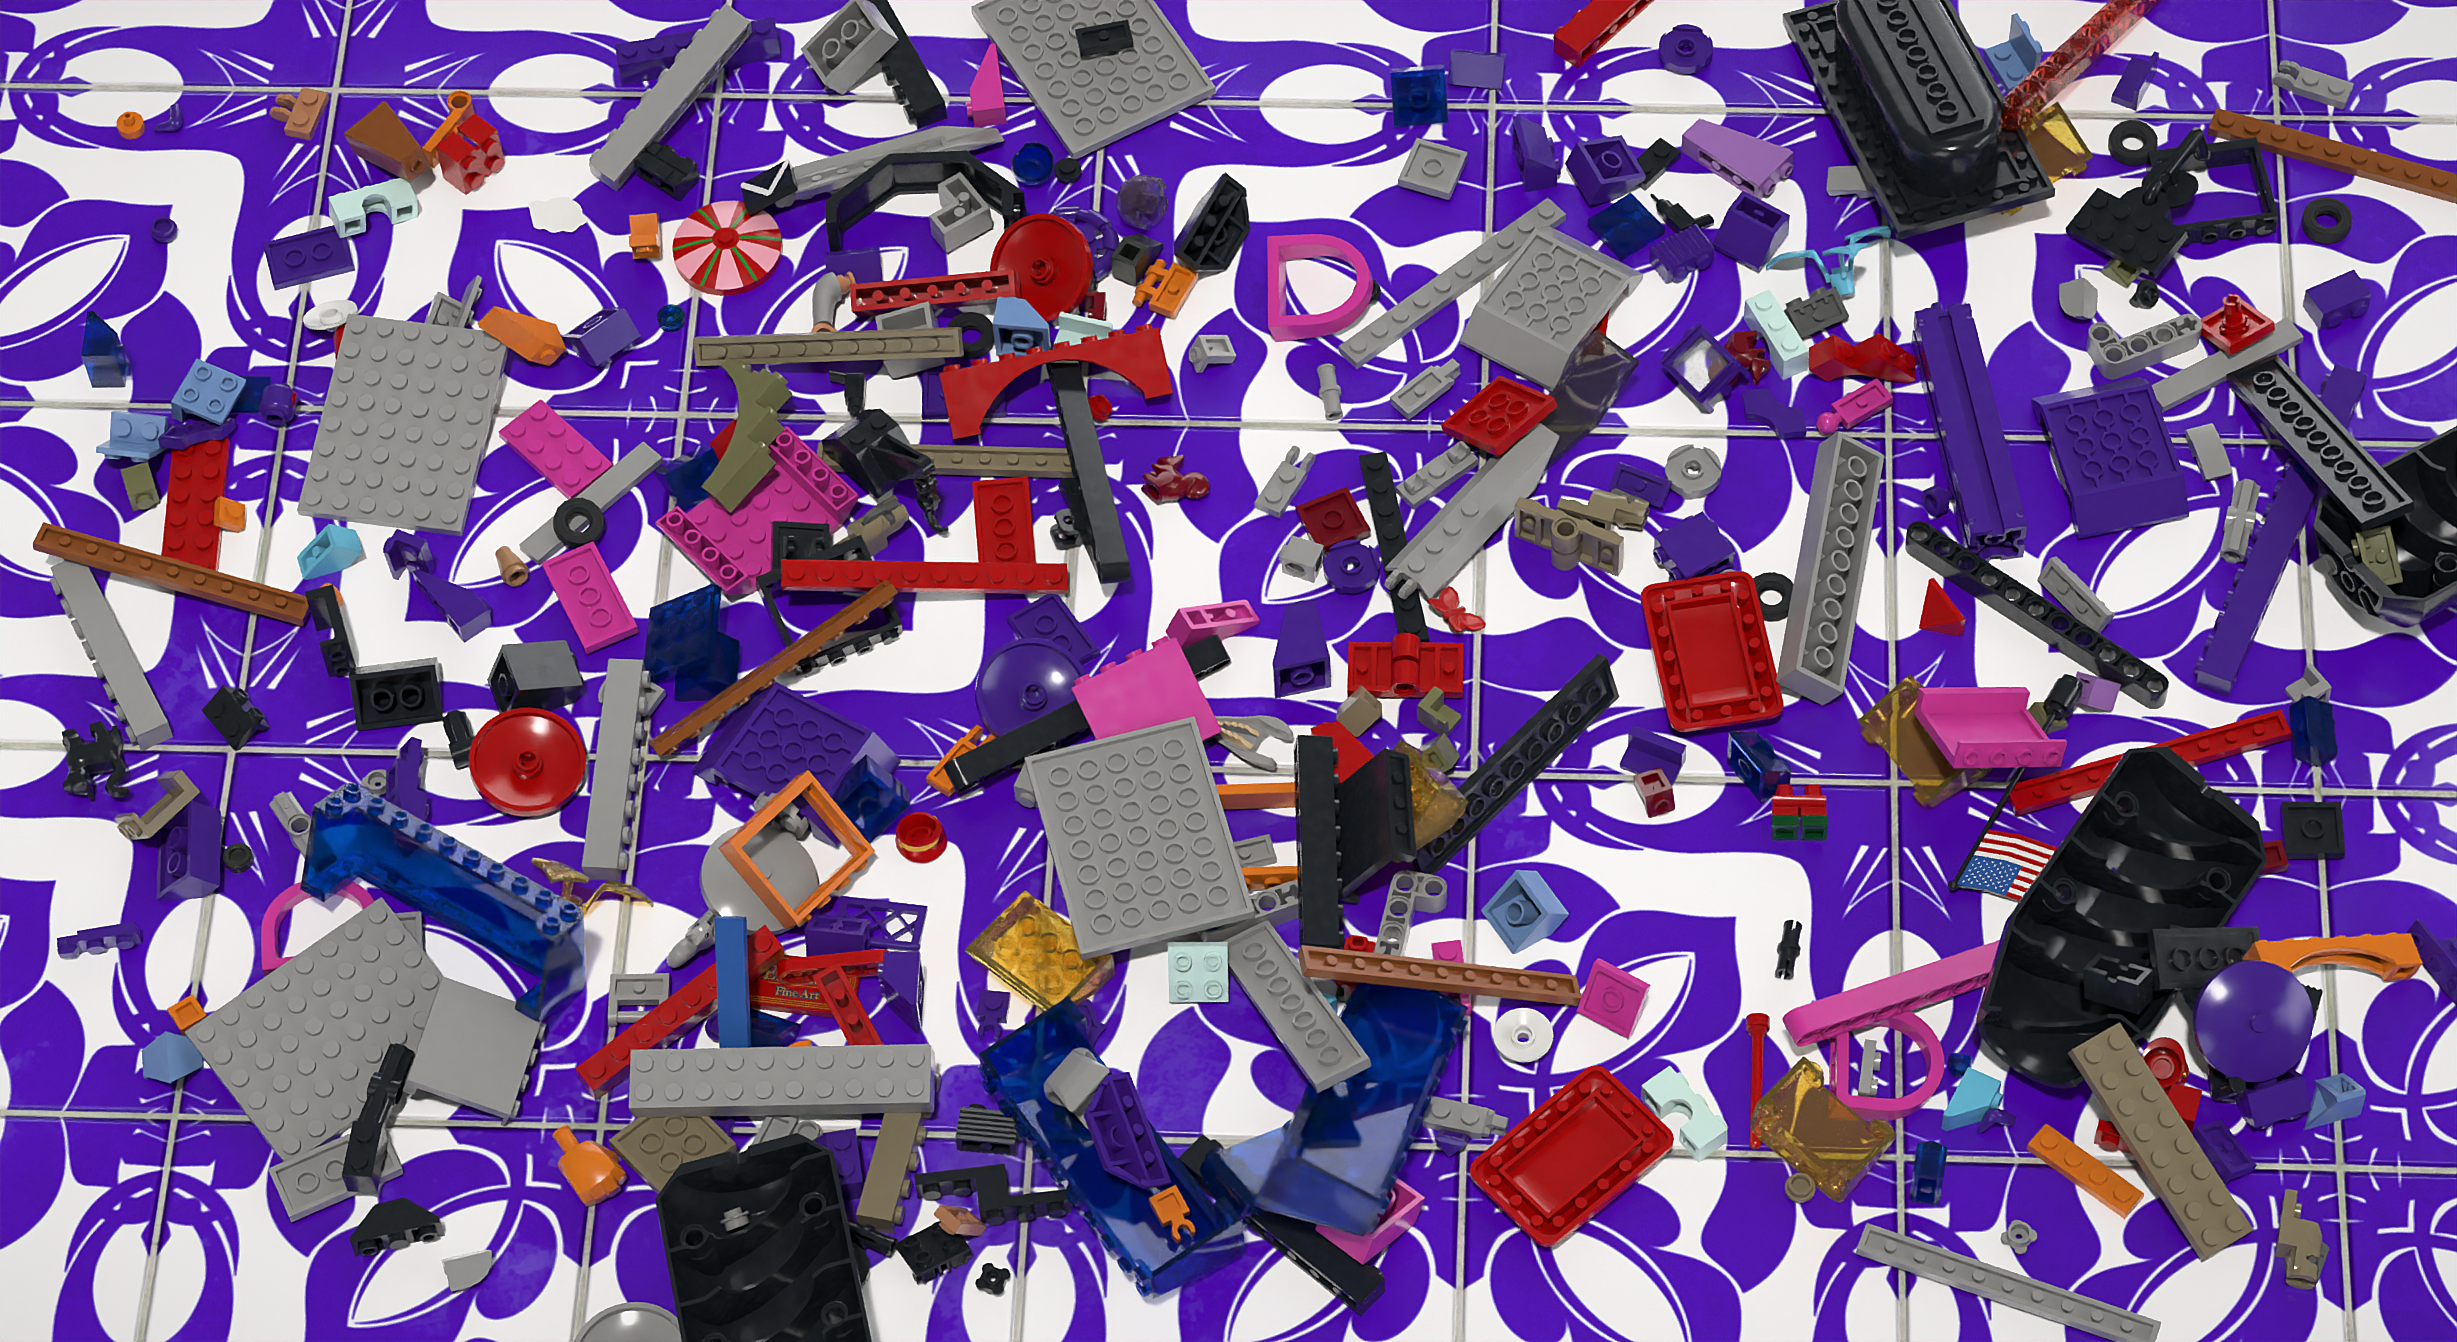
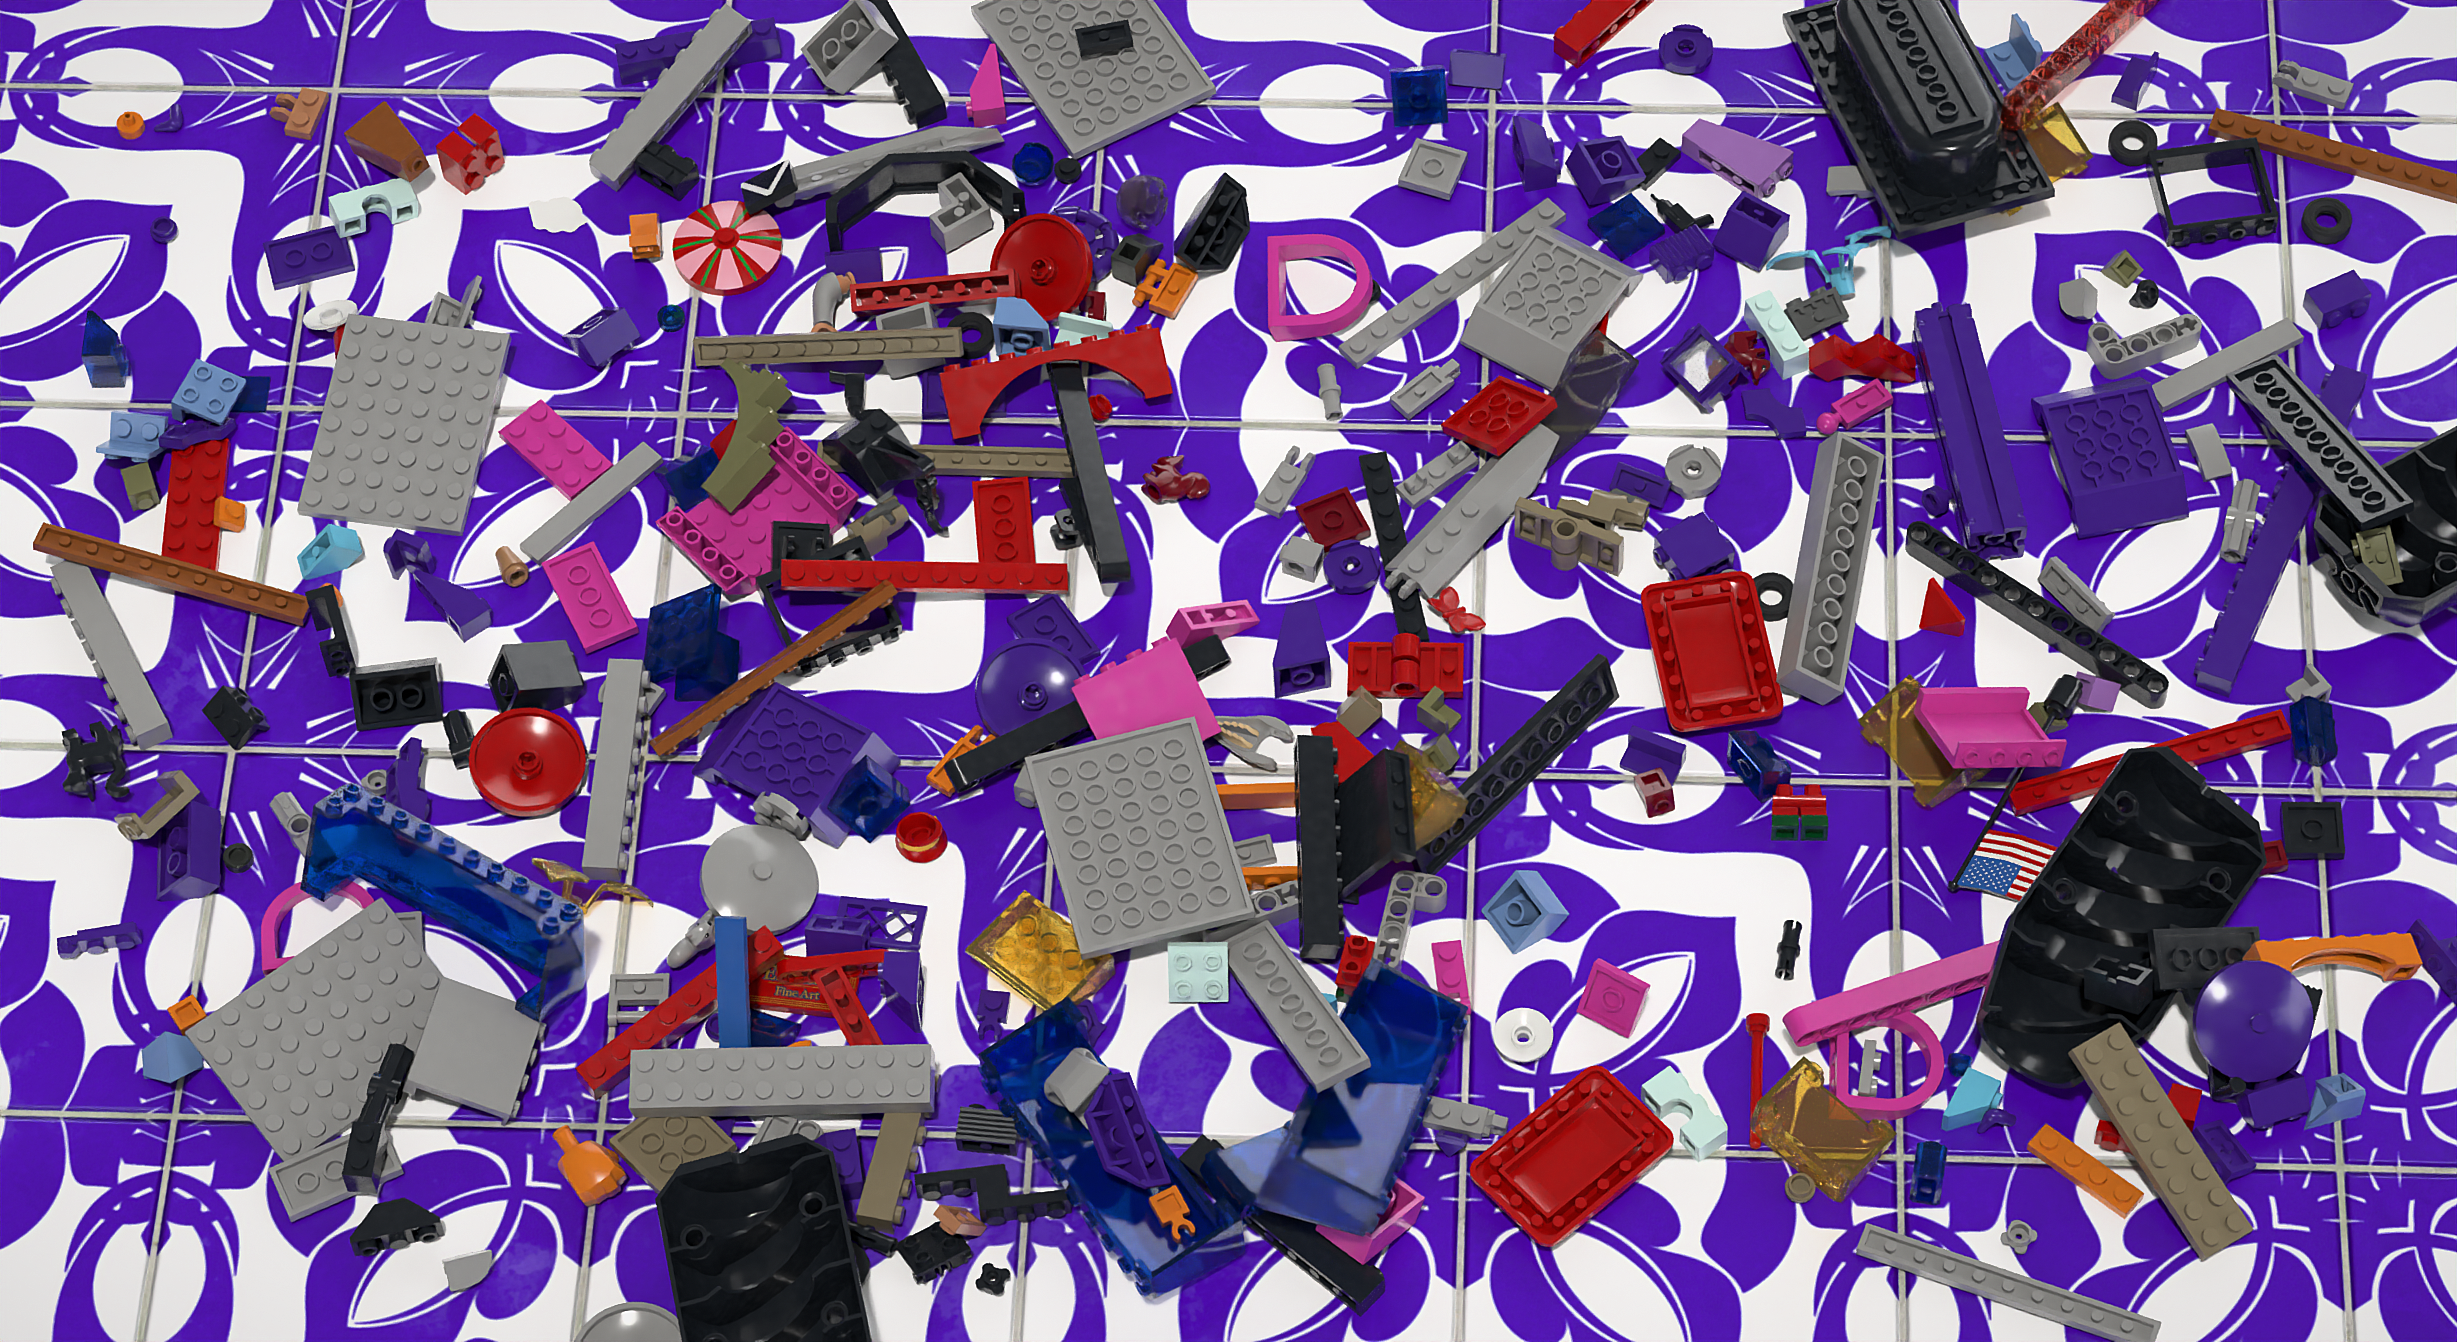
dark purple head [259,383,298,426] -> none
orange plate [422,90,474,169] -> none
orange slope [478,306,566,366] -> none
black tyre [553,498,604,548] -> none
orange window [718,770,875,929] -> none
light grey plate [721,1207,750,1231] -> none
light grey bracket [1188,335,1236,373] -> none
dark orange plate [1298,945,1581,1006] -> none
black plate [2065,127,2211,279] -> none
red piece [2141,1037,2189,1095] -> none
red plate [2200,294,2275,355] -> none
dark tan plate [2275,1189,2329,1290] -> none

